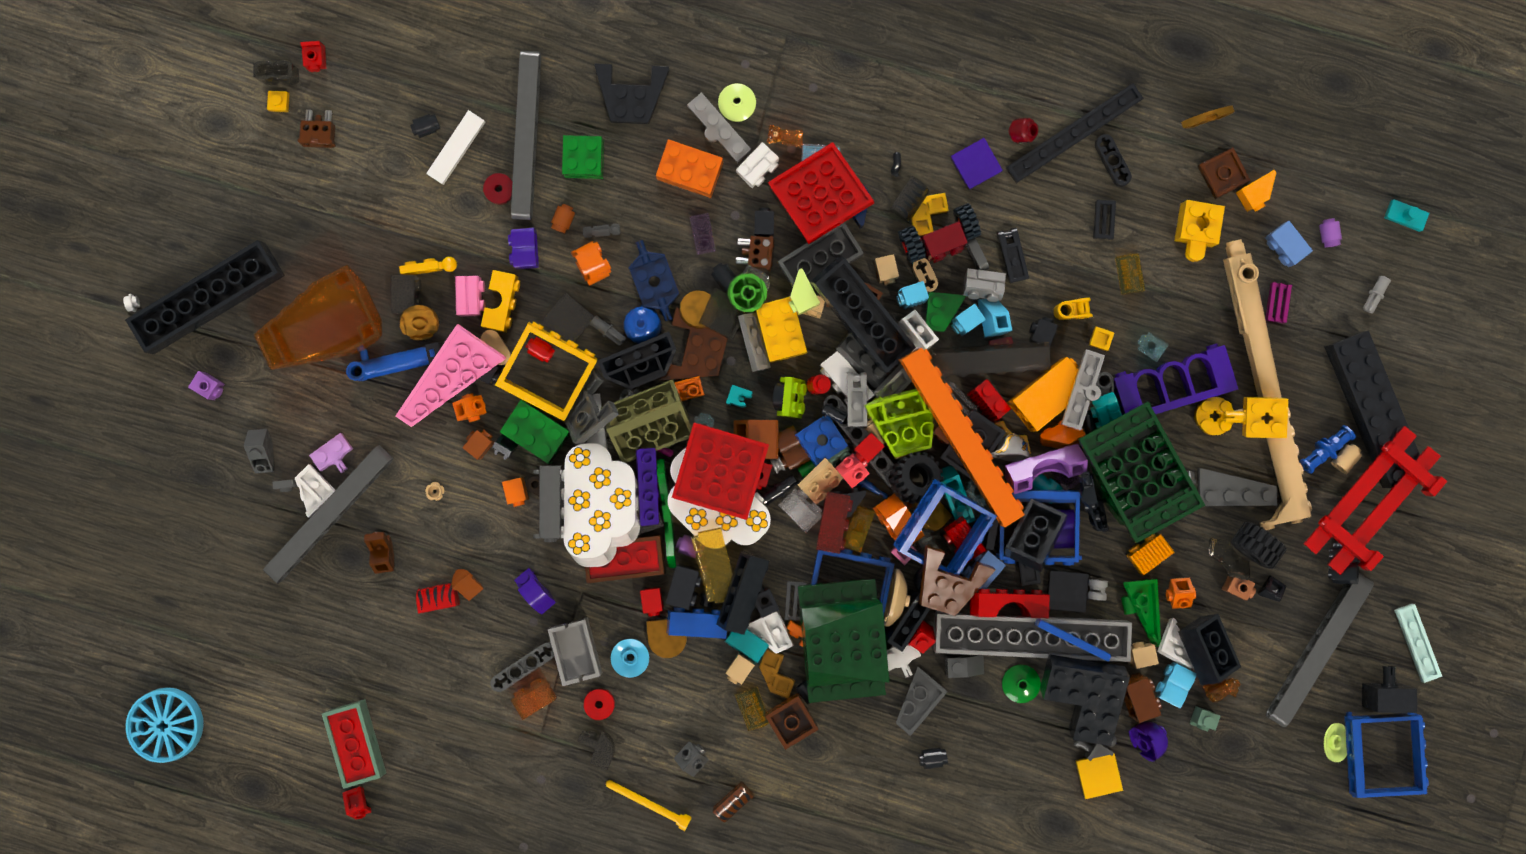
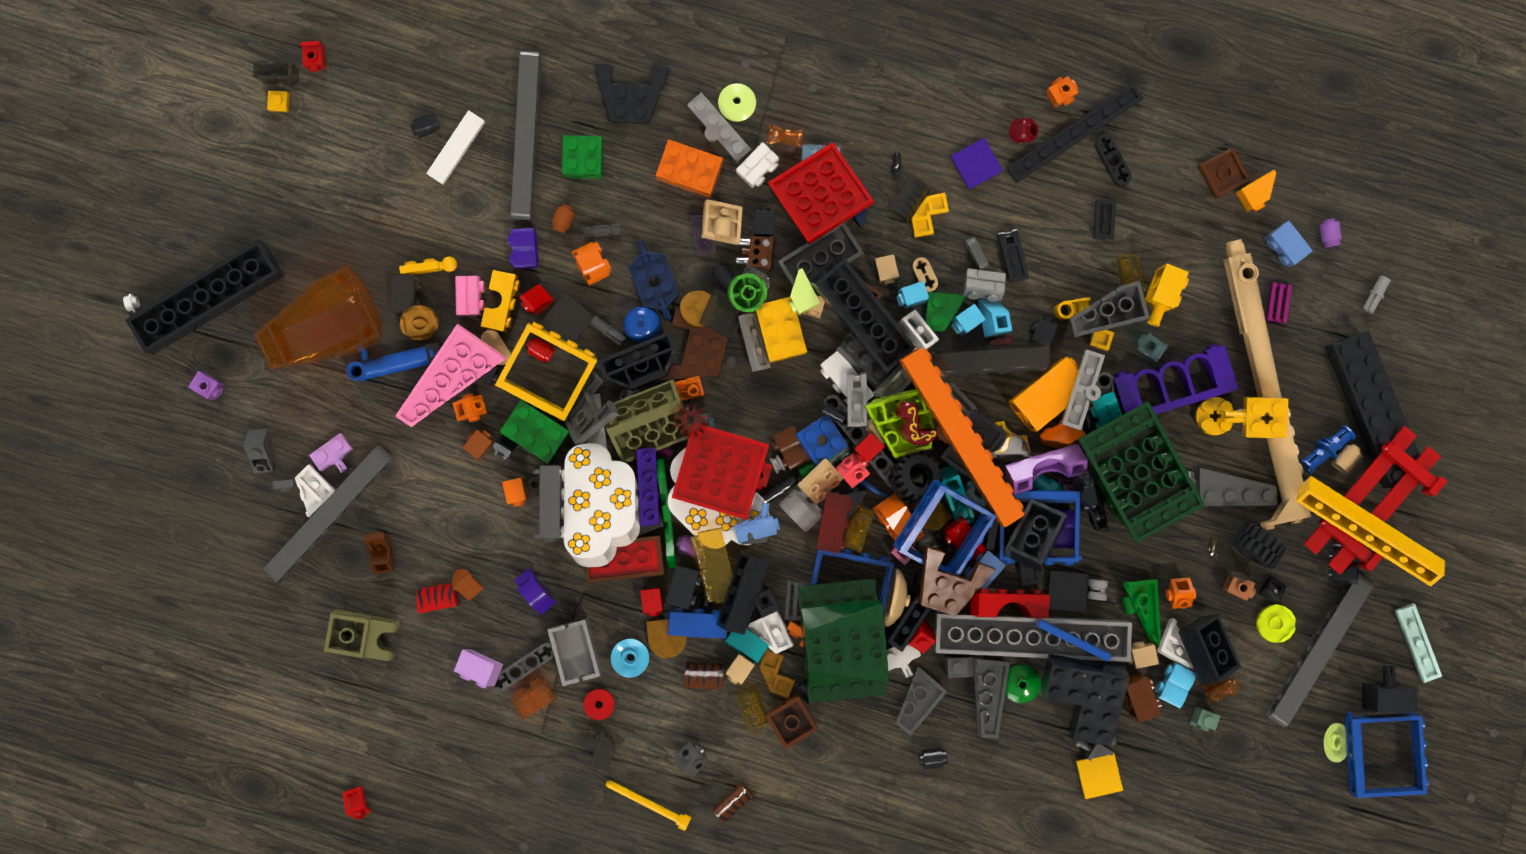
medium azure piece [126,688,203,763] -> none
reddish brown piece [297,110,336,148] -> none
brick [322,699,386,789] -> none
tan plate [425,482,444,501] -> none
dark red piece [483,173,513,205] -> none
teal hinge [726,385,753,408] -> none
dark orange slope [734,420,778,459] -> none
lime piece [773,377,807,419] -> none
red brick [807,375,831,395] -> none
brick [898,203,981,263] -> none
red brick [967,379,1011,422] -> none
light orange brick [1126,533,1175,575] -> none
dark purple cylinder [1129,721,1168,762] -> none
yellow brick [1174,200,1225,262] -> none
pearl gold tile [1181,105,1235,129] -> none
teal tile [1384,199,1429,232] -> none
none -> olive brick [324,609,400,661]
none -> lavender brick [454,649,503,688]
none -> red slope [519,284,555,315]
none -> clear red gear [675,405,709,438]
none -> reddish brown brick [684,662,724,690]
none -> tan plate [701,199,743,245]
none -> medium blue piece [734,502,780,545]
none -> dark red animal [895,401,938,445]
none -> dark grey wing [973,658,1010,739]
none -> orange brick [1045,76,1078,108]
none -> dark grey wedge [1070,281,1150,337]
none -> yellow brick [1145,264,1189,327]
none -> neon yellow tile [1256,604,1296,643]
none -> yellow brick [1296,476,1445,587]

